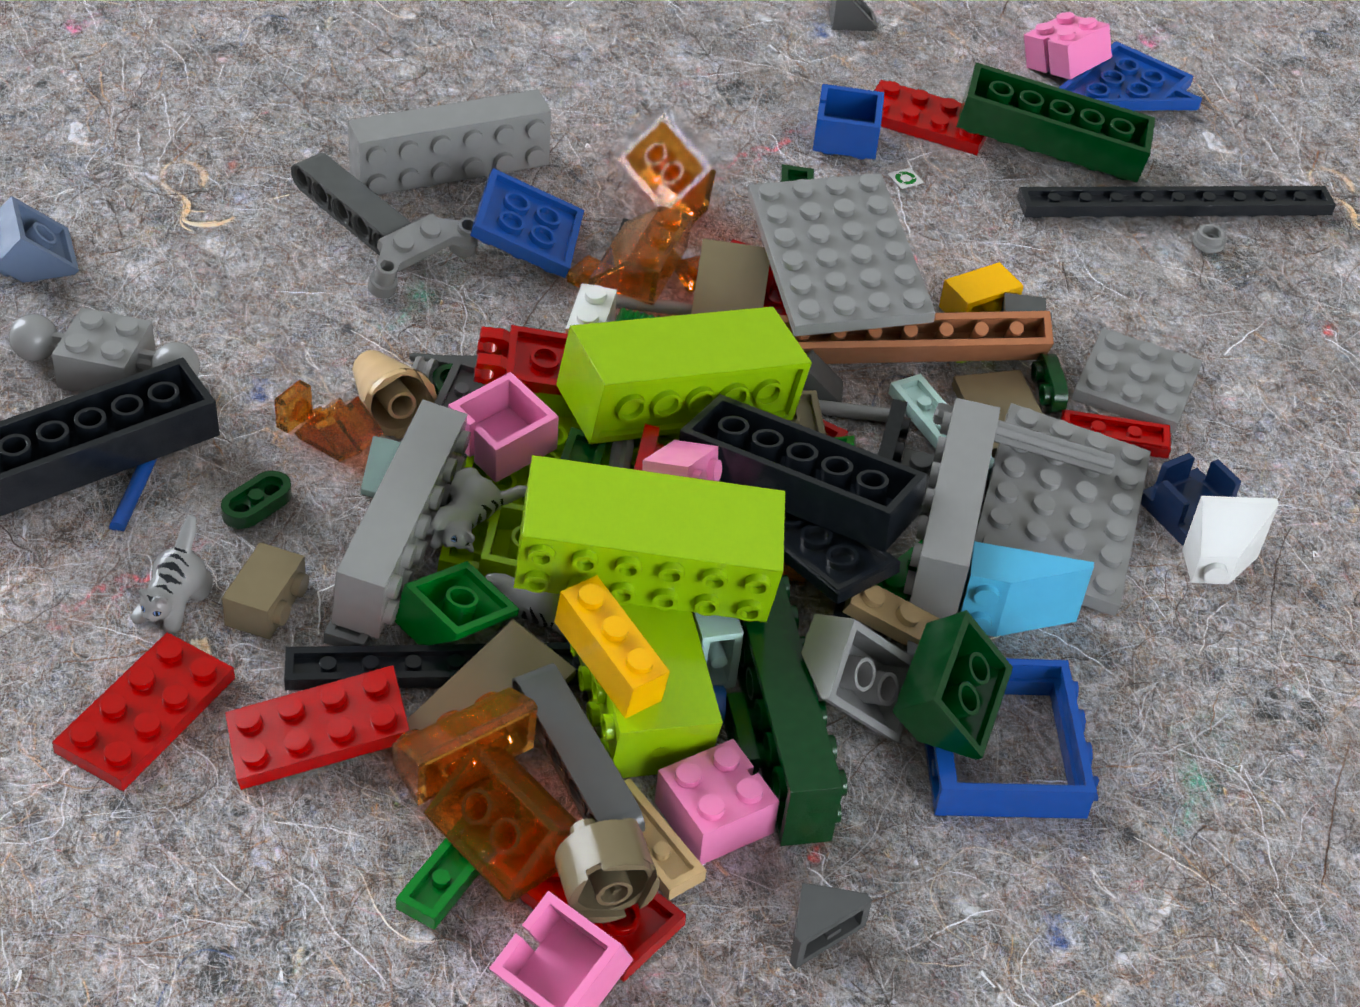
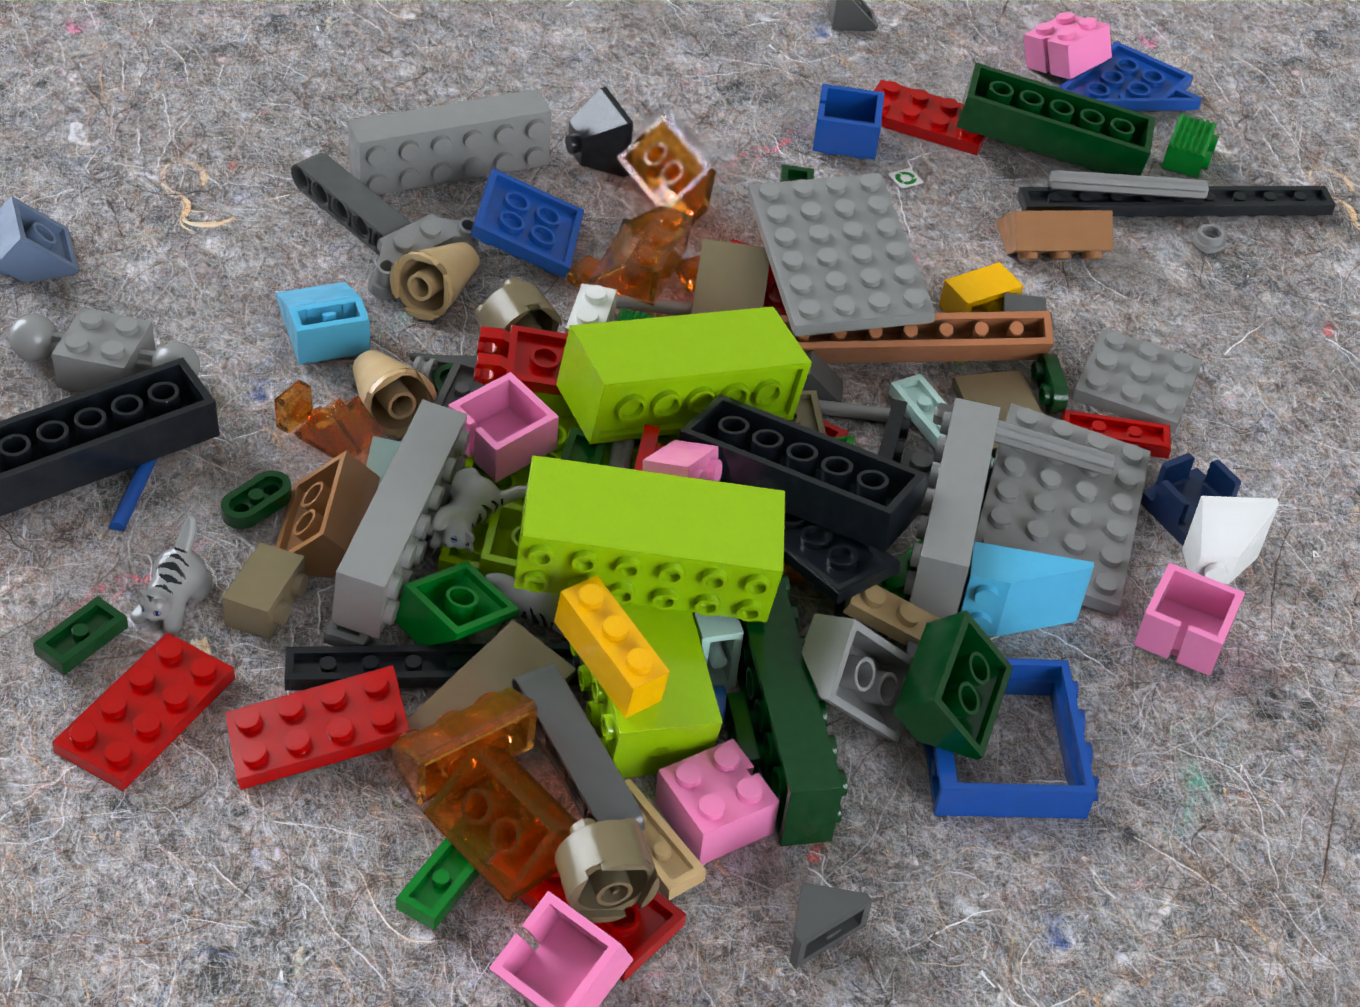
none -> dark green plate [33,596,128,675]
none -> medium nougat slope [275,450,380,578]
none -> medium azure slope [276,282,370,365]
none -> tan cone [389,242,479,320]
none -> dark tan brick [475,278,562,332]
none -> black slope [565,87,633,177]
none -> medium nougat slope [997,210,1113,261]
none -> light grey axle [1049,170,1209,199]
none -> bright pink piece [1134,562,1245,676]
none -> green brick [1161,113,1219,179]

